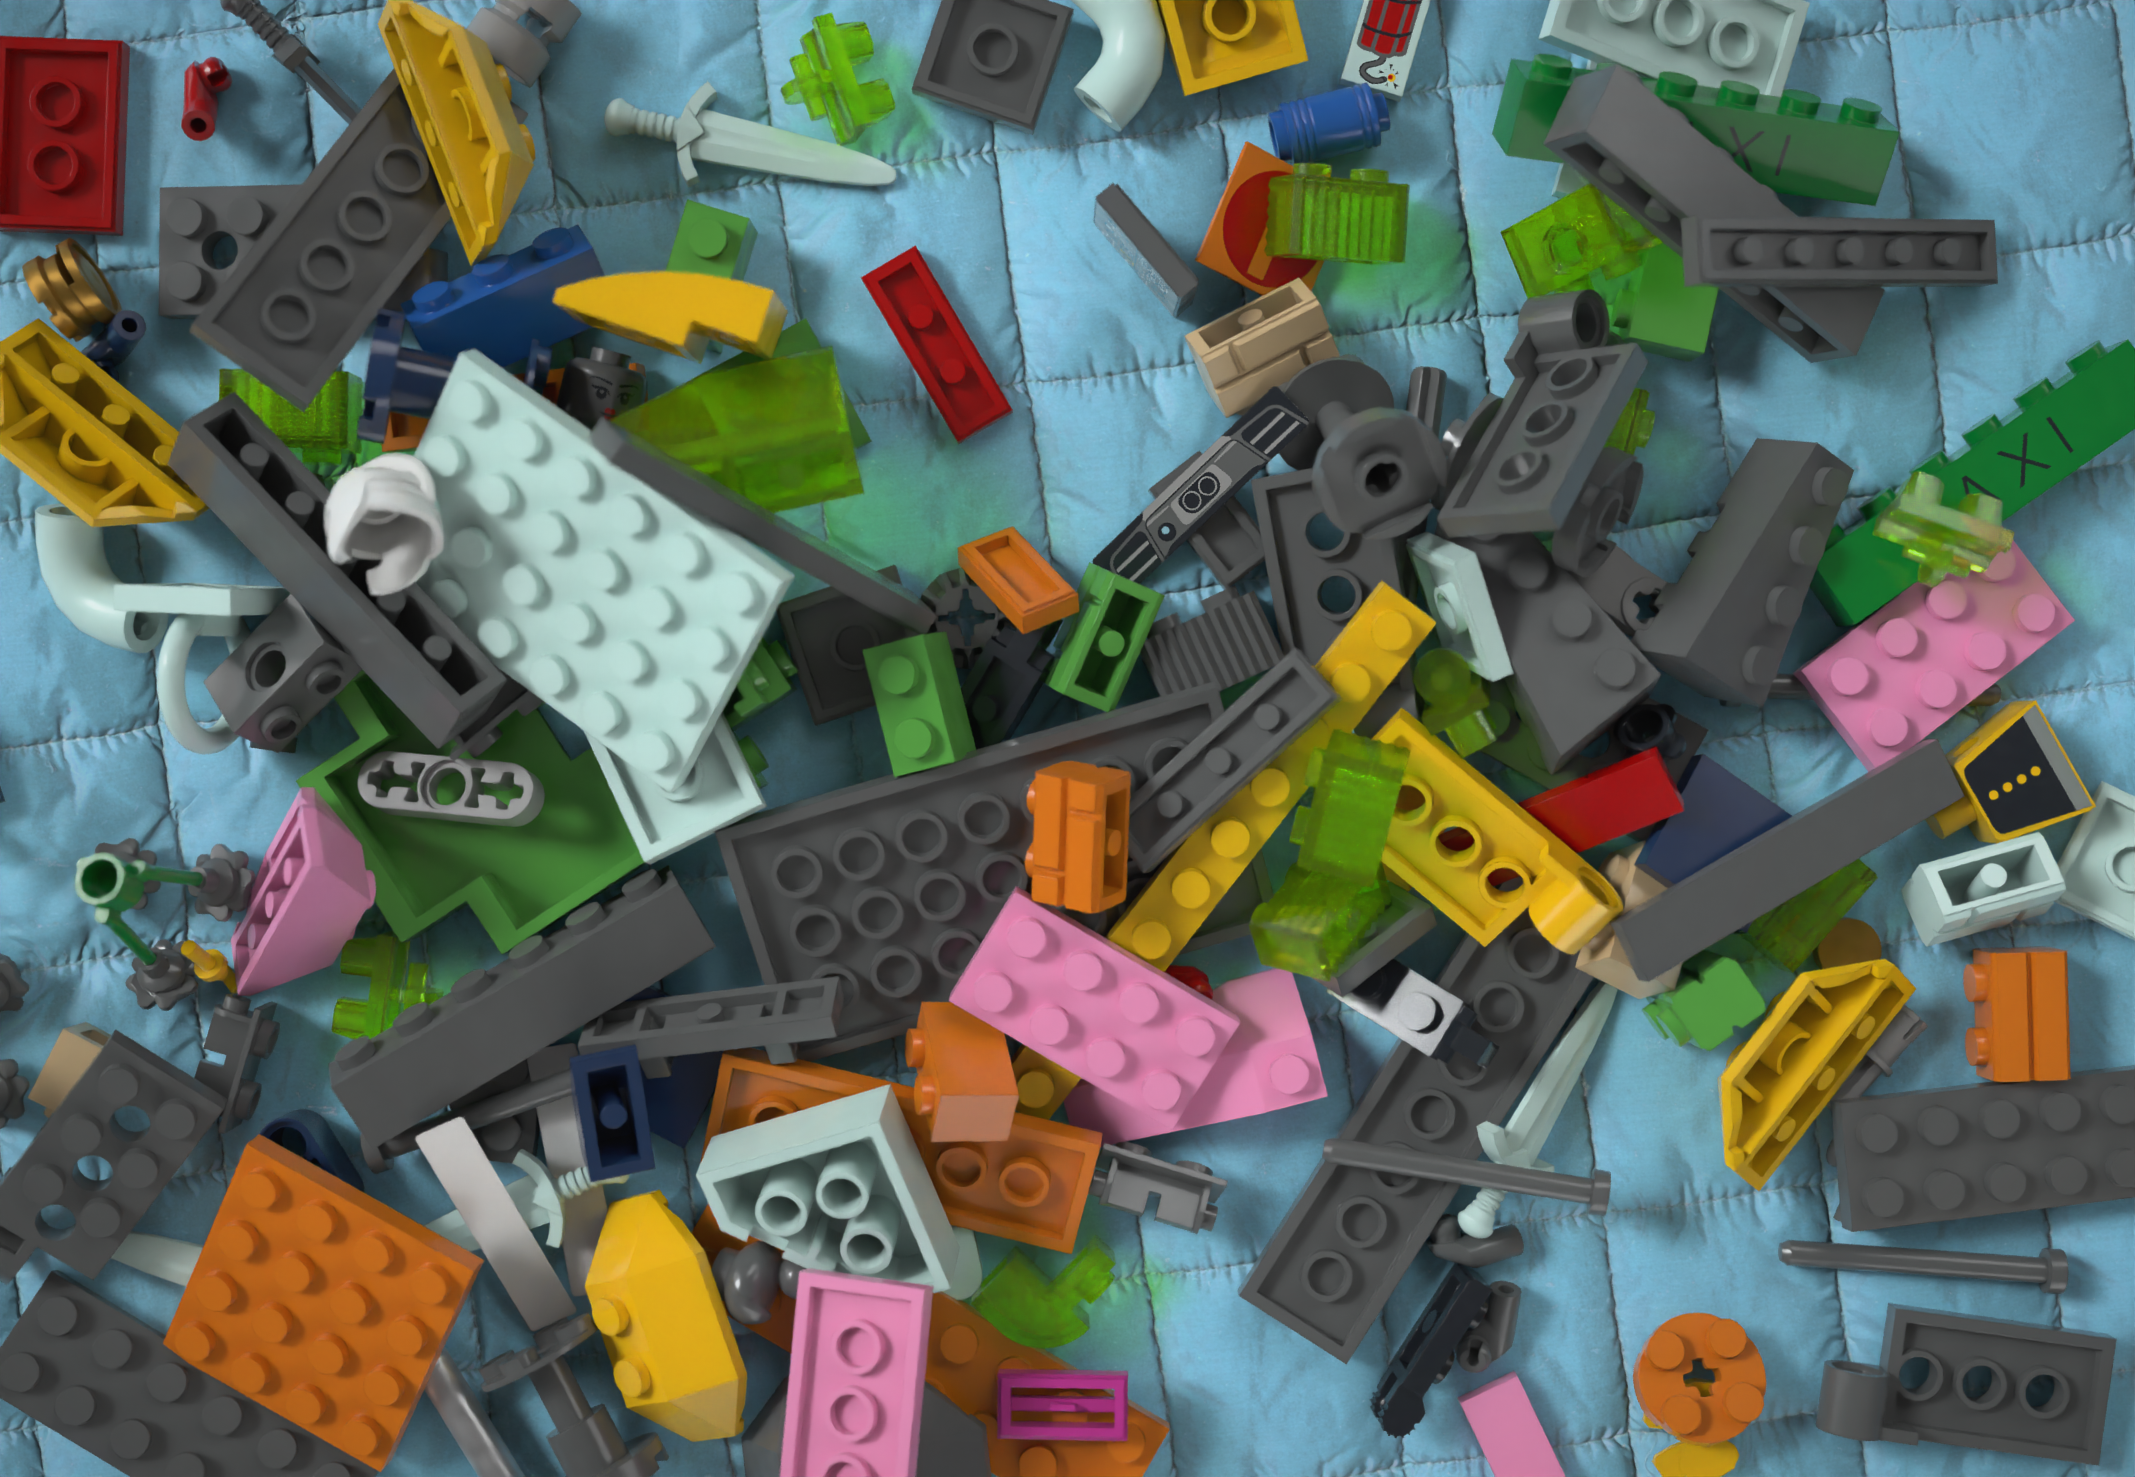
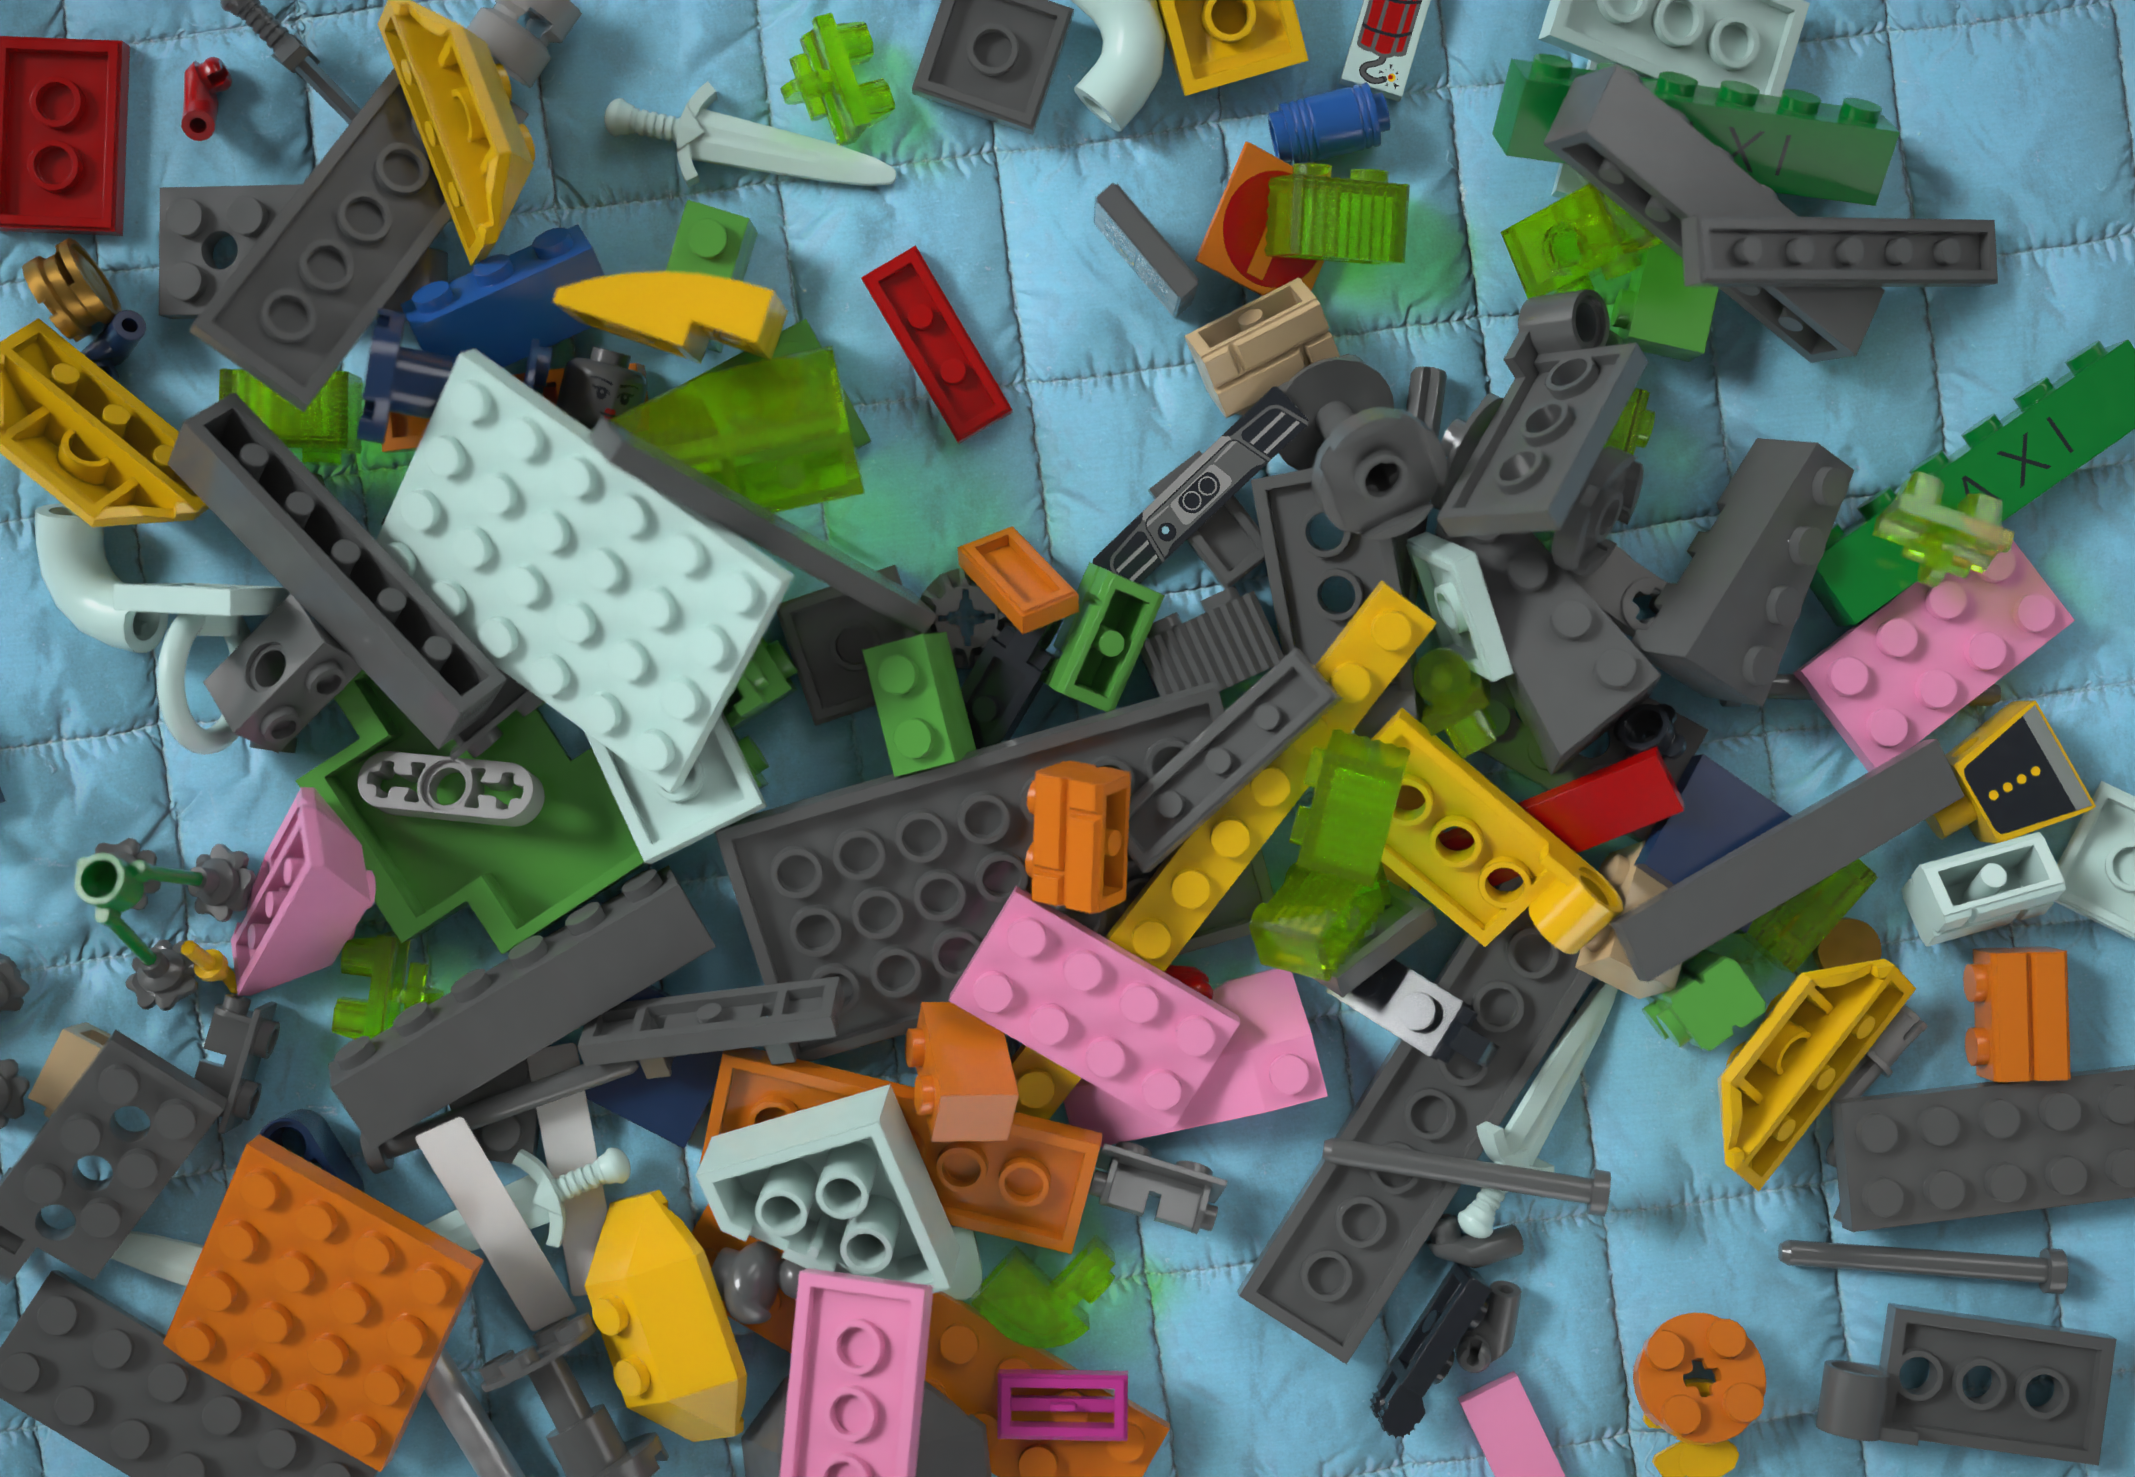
white helmet [324,453,444,595] -> none
dark blue slope [569,1045,656,1183] -> none

